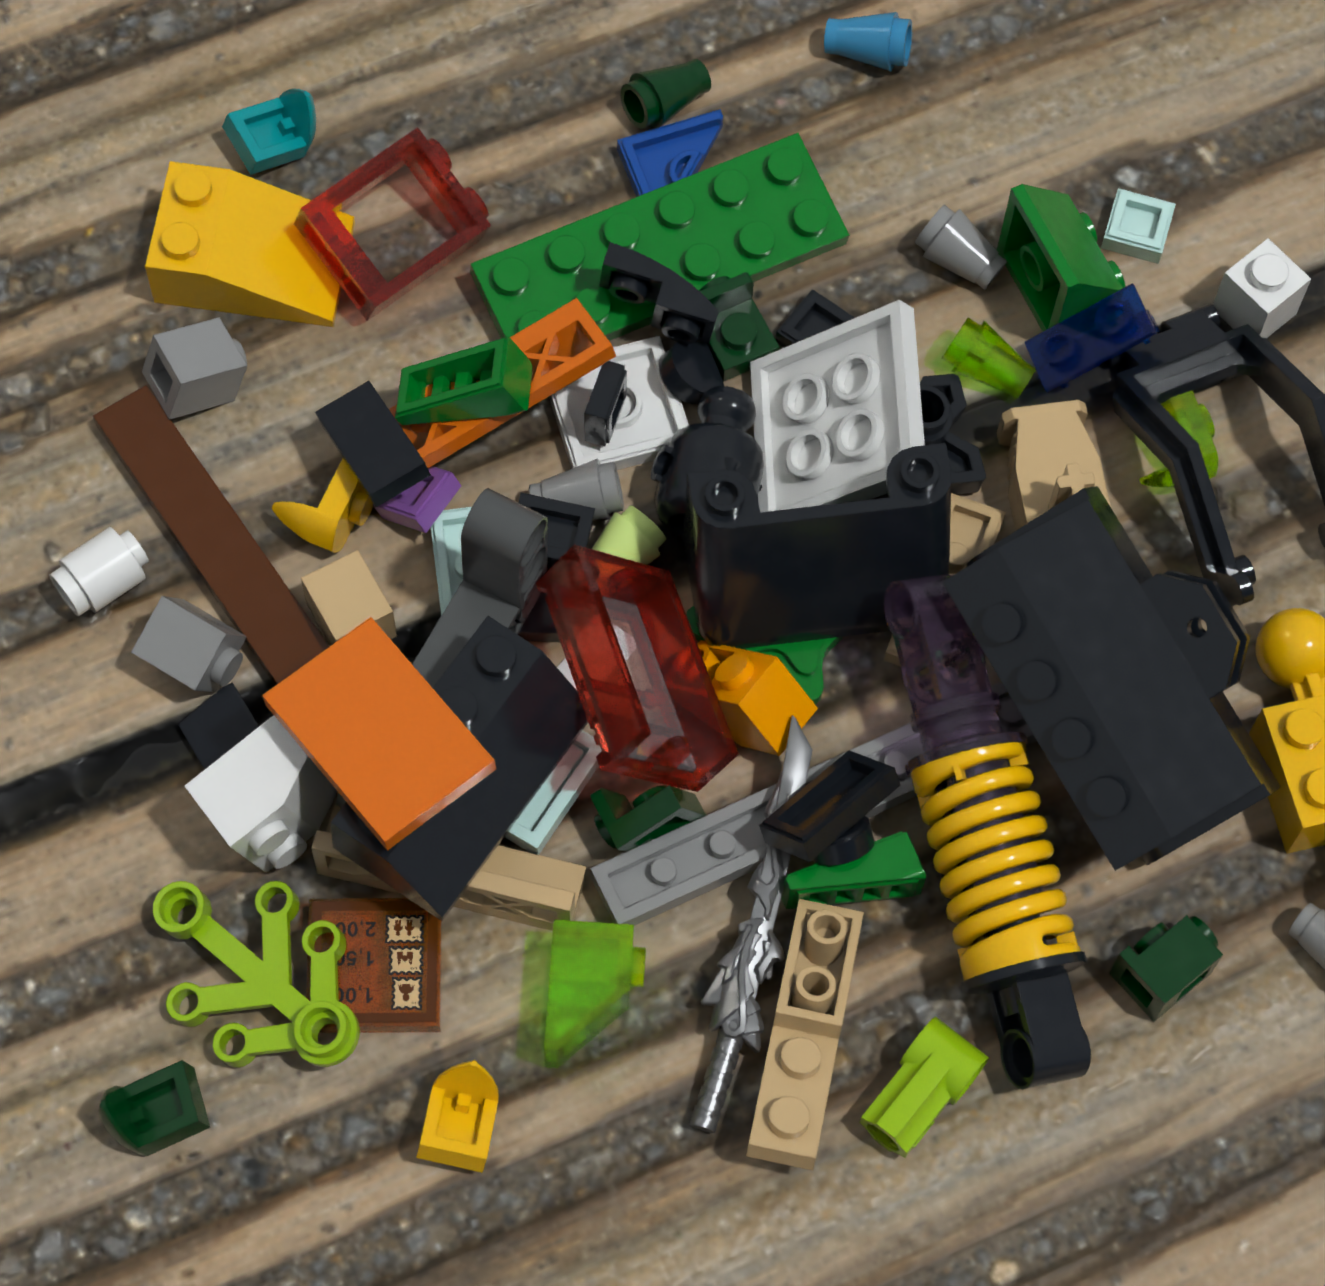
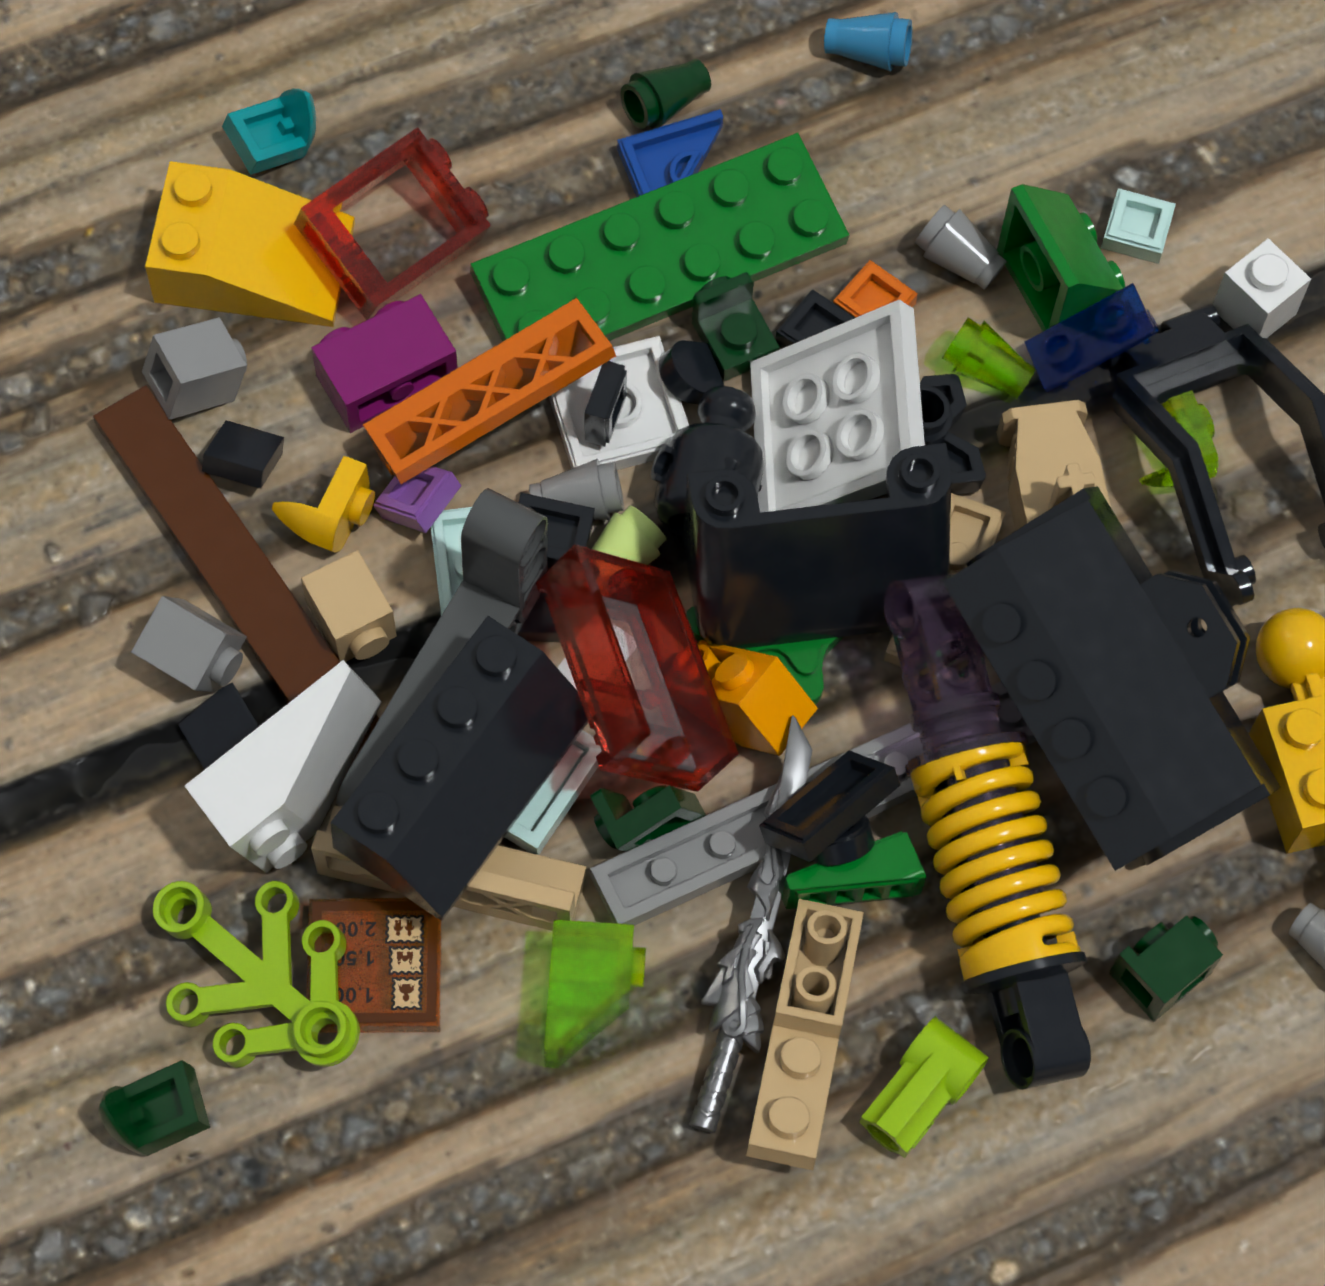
white brick [49,527,149,617] -> none
orange tile [262,617,496,851] -> none
black tile [315,381,431,507] -> none
green slope [395,336,533,425] -> none
yellow plate [416,1060,499,1173] -> none
black slope [599,242,719,344] -> none
none -> black tile [202,420,284,489]
none -> magenta brick [311,294,458,433]
none -> orange tile [833,260,918,318]

